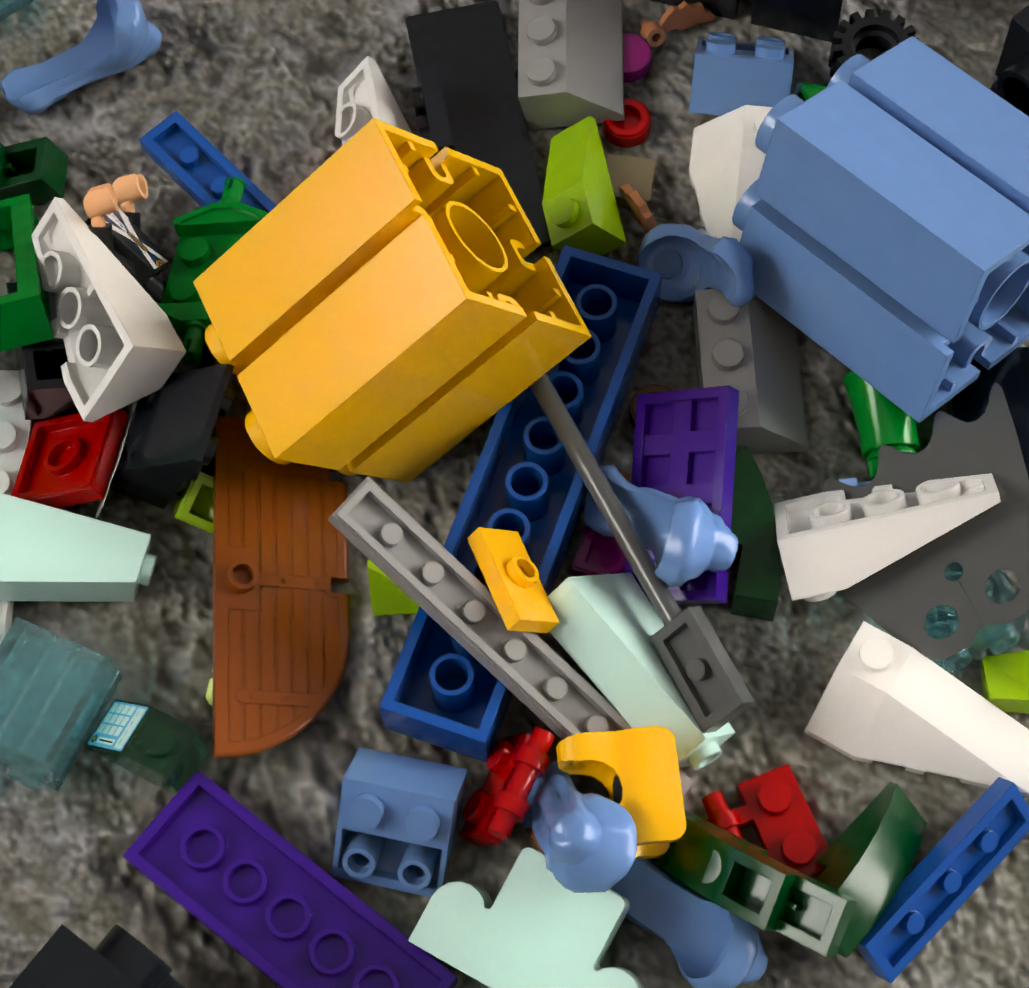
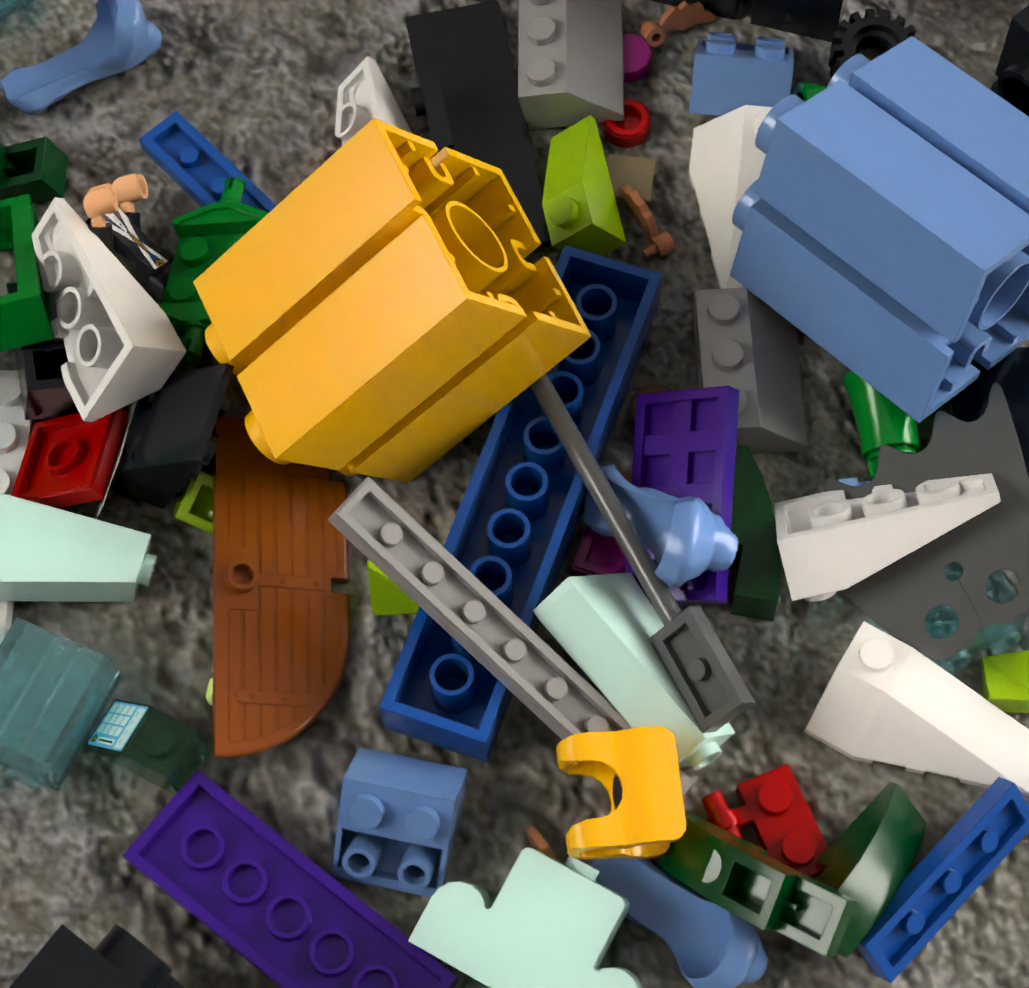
red plate [459,727,555,847] -> none
yellow plate [467,527,559,633] -> none
medium blue hair [521,761,637,893] -> none
medium blue hair [638,223,755,308] -> none

